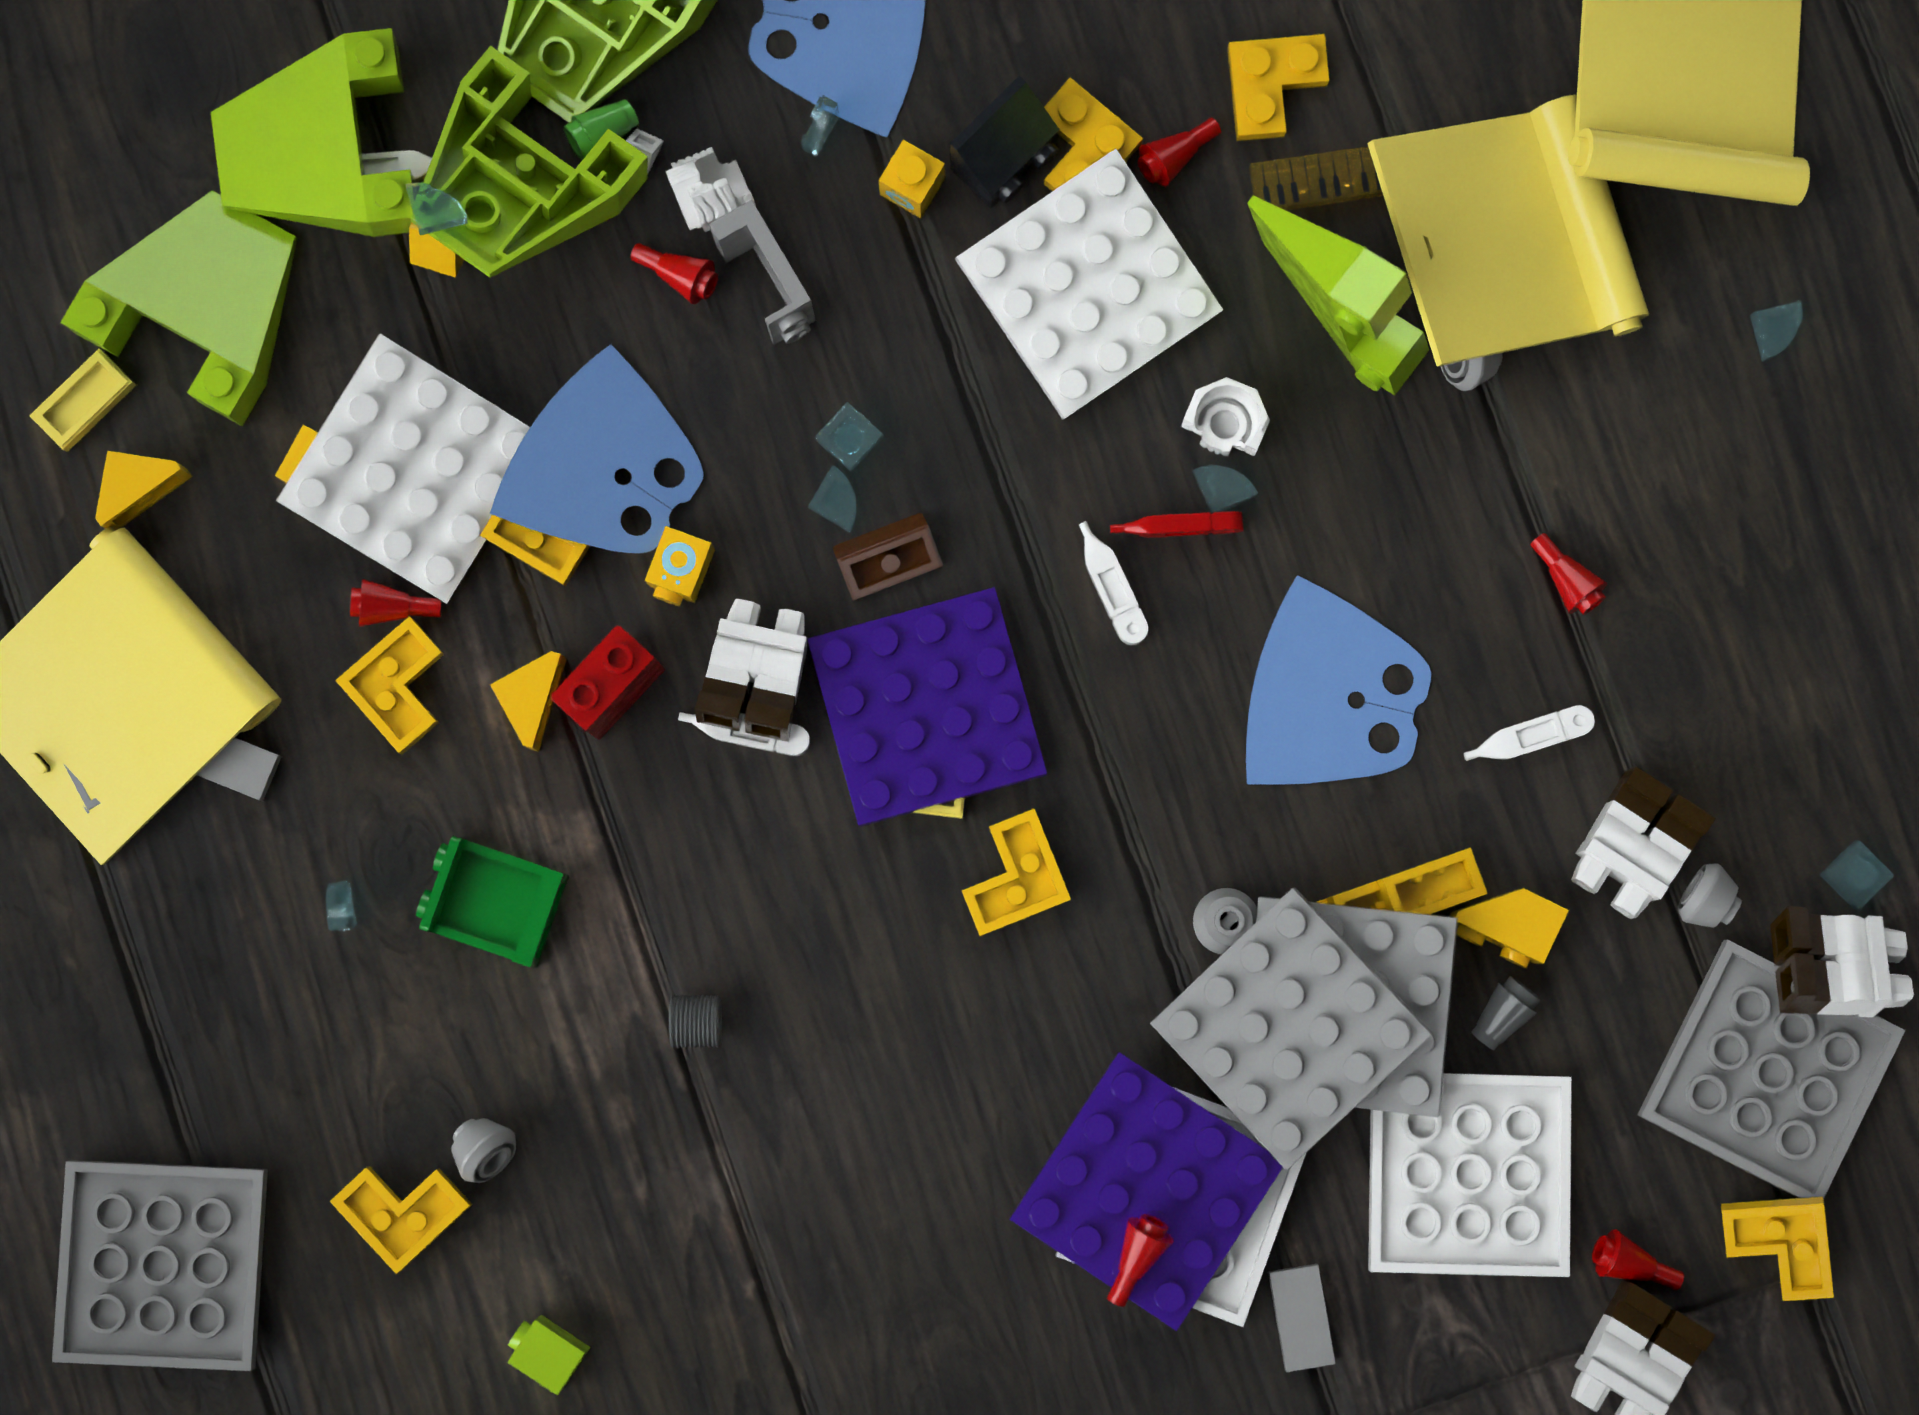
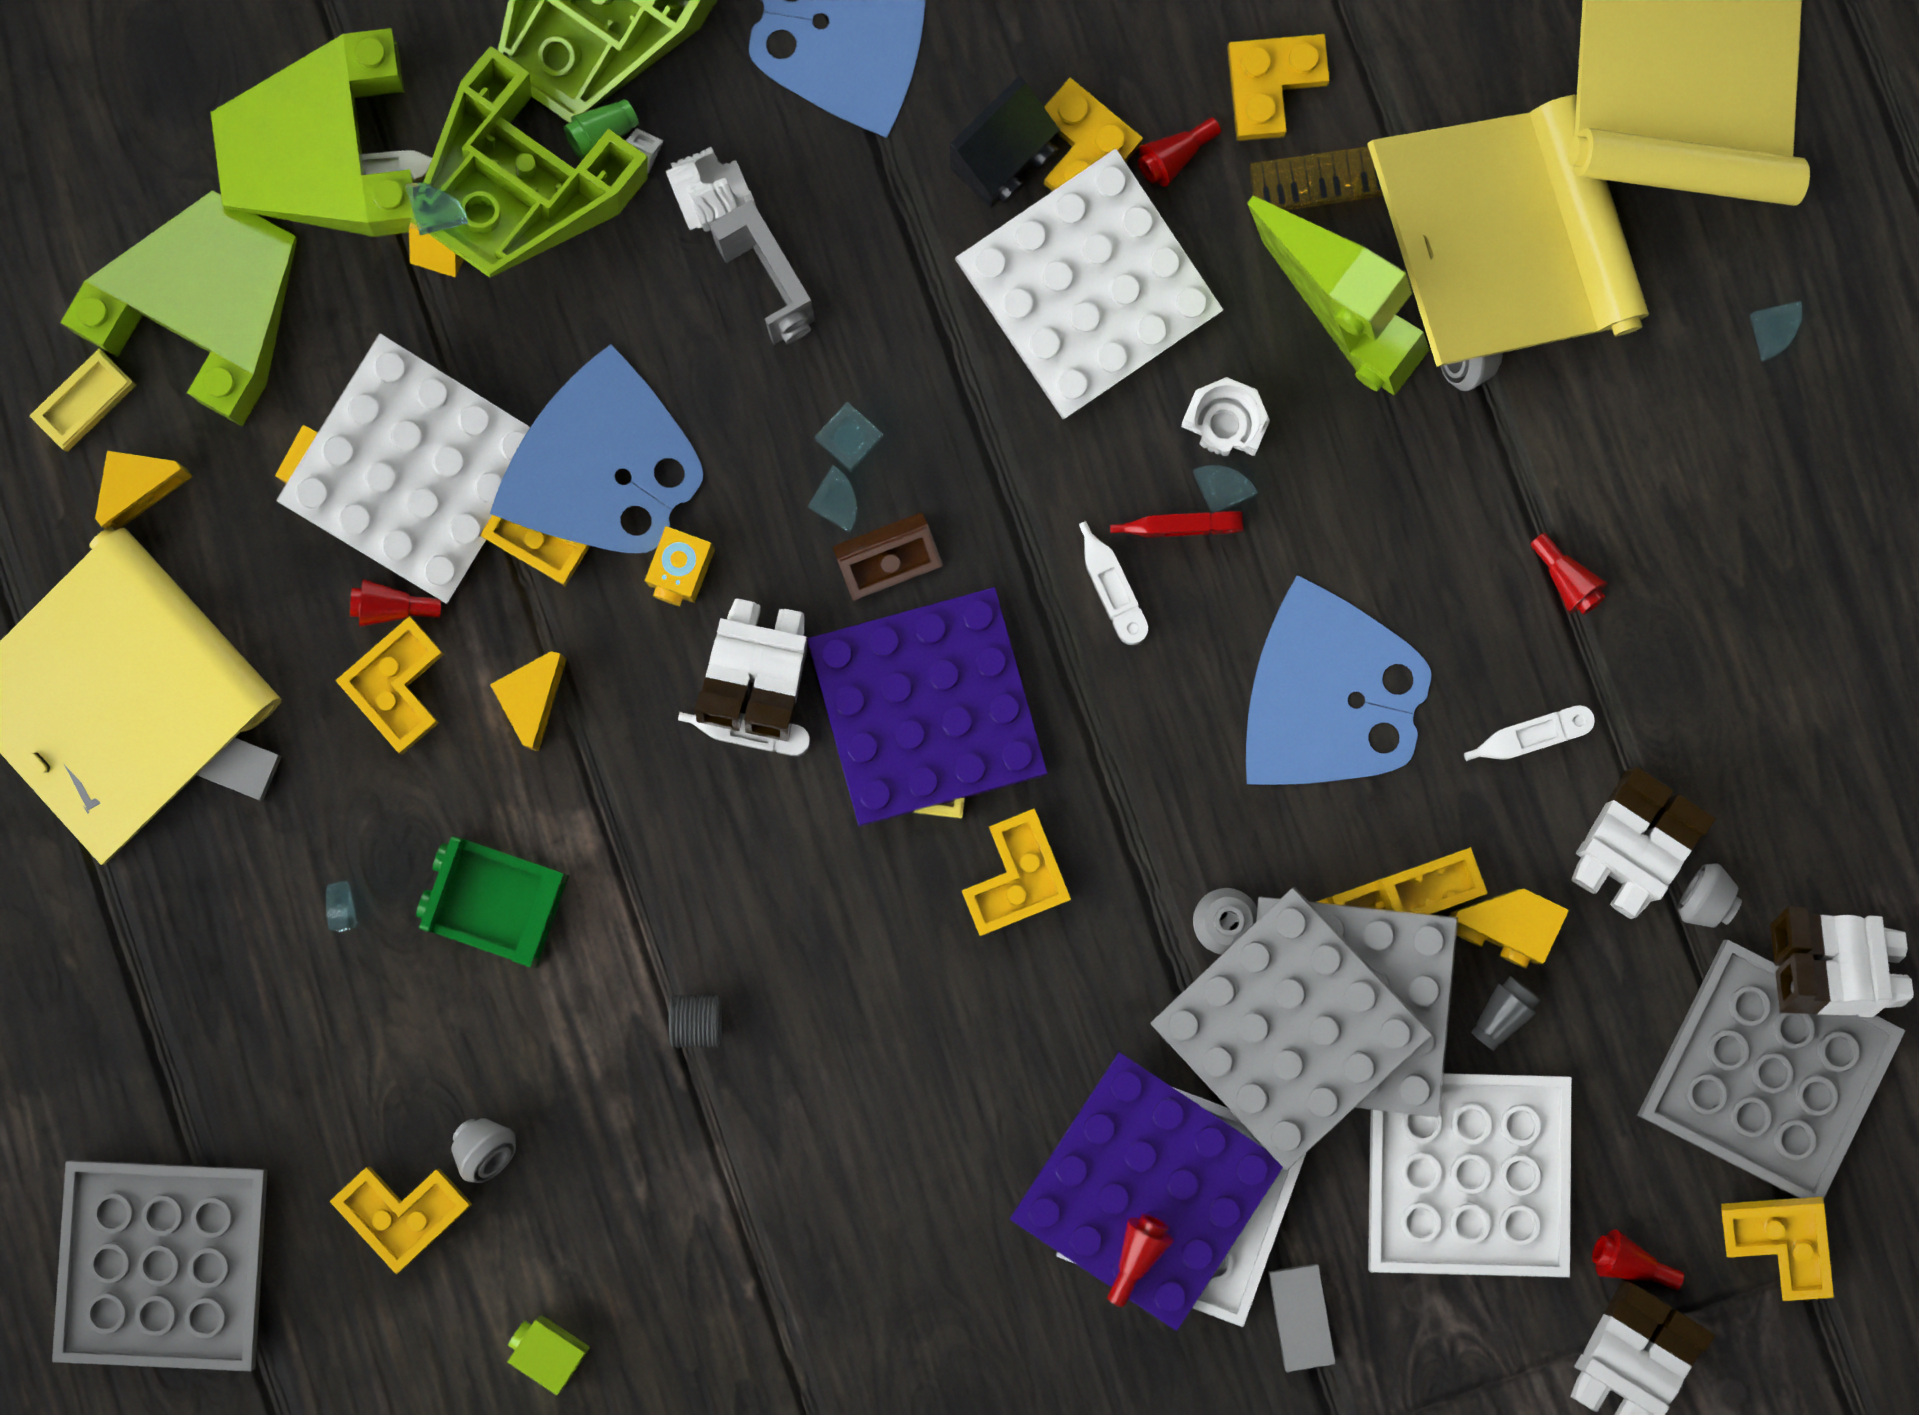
red panel [551,626,666,740] -> none
red cone [630,243,718,305] -> none
clear light blue tile [801,95,840,157] -> none
yellow brick [878,139,945,218] -> none
clear light blue plate [1820,840,1894,910] -> none

